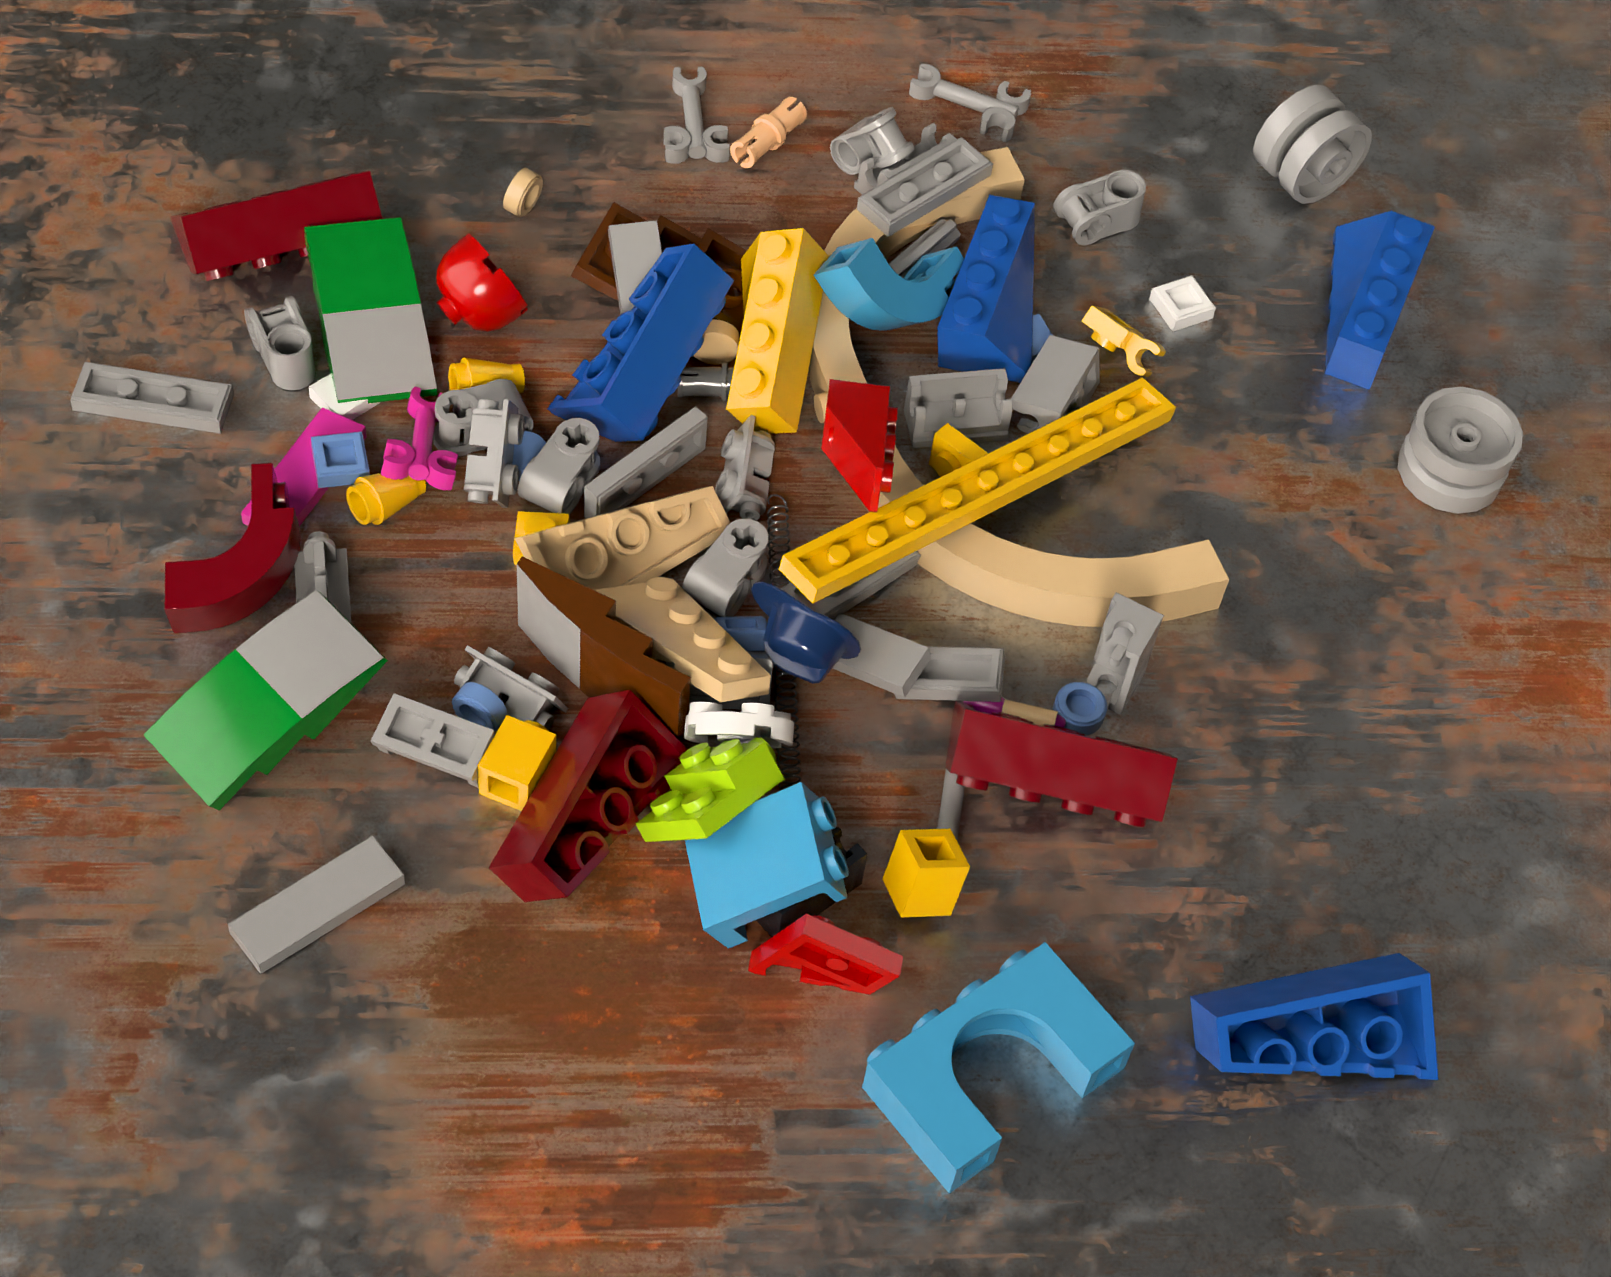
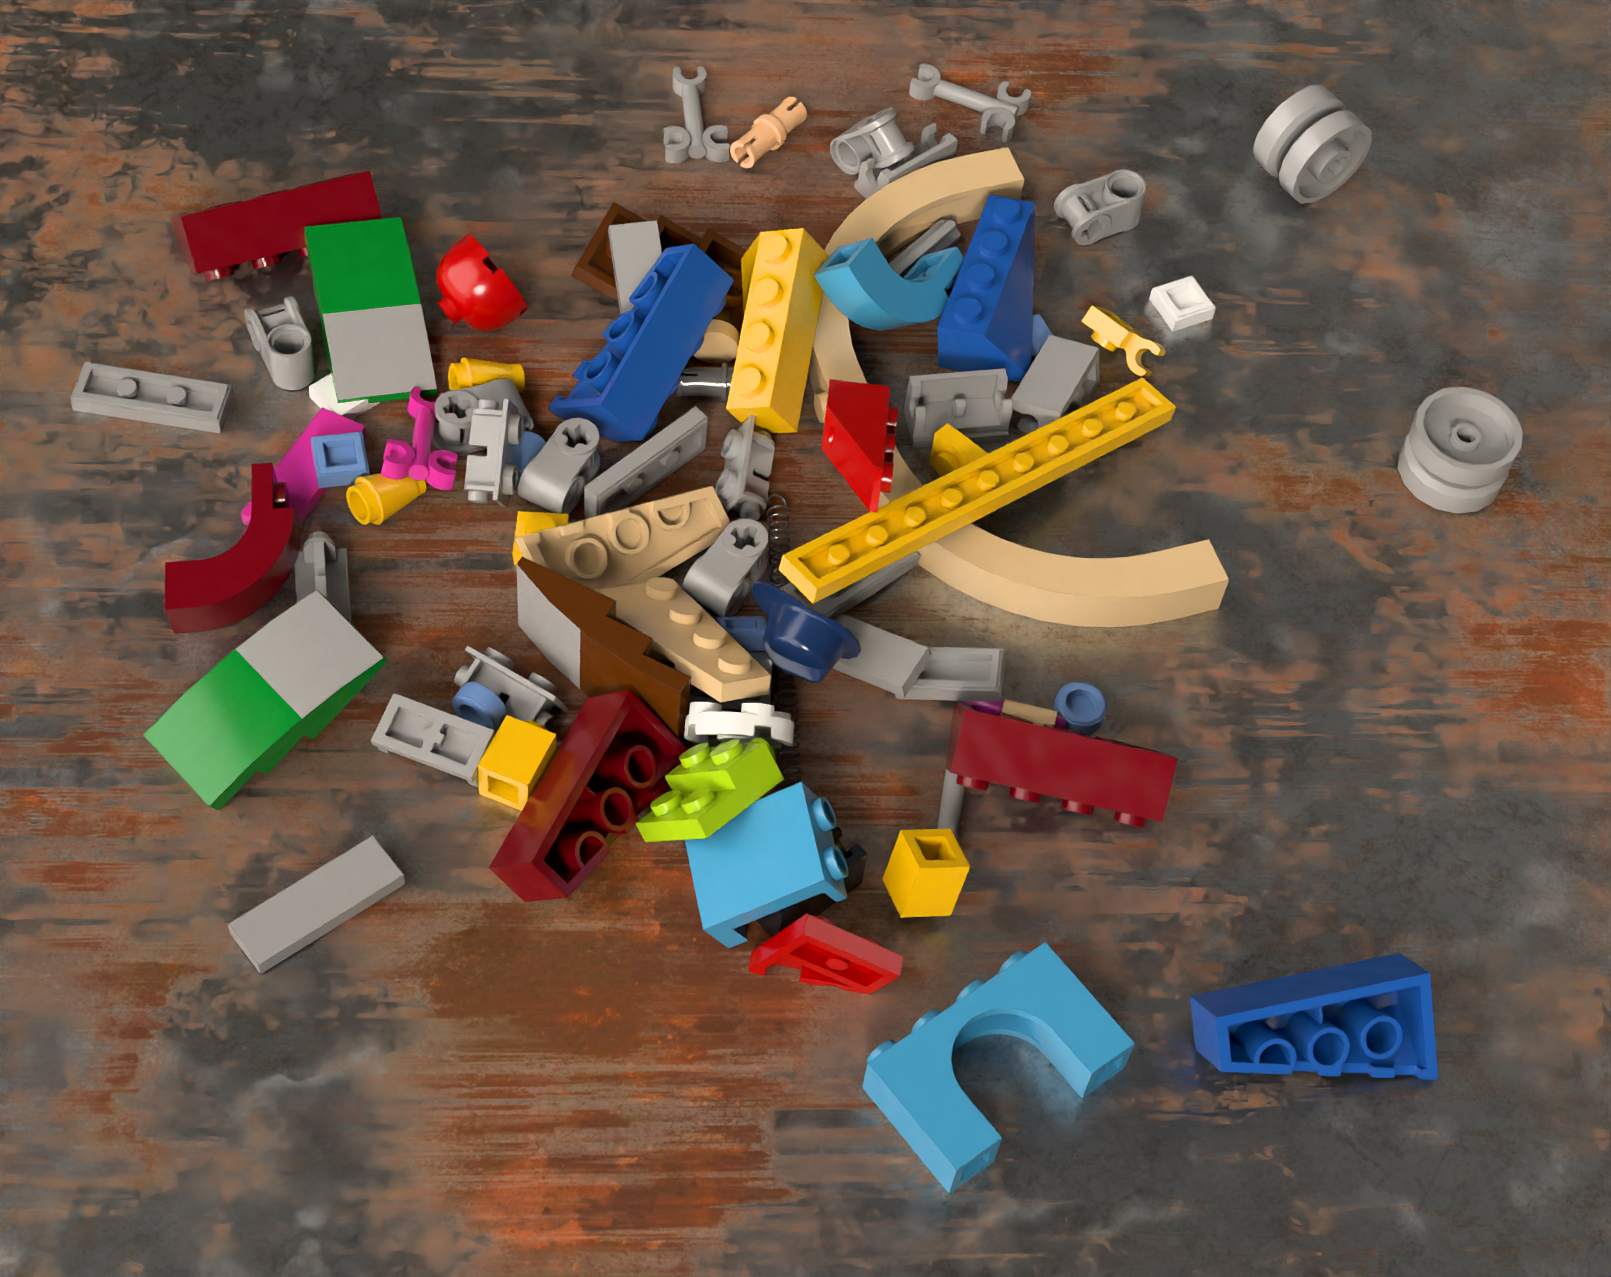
tan tile [503,168,543,217] -> none
light grey tile [857,137,993,237] -> none
light grey hinge [1086,592,1164,715] -> none
blue wedge [1325,211,1435,390] -> none

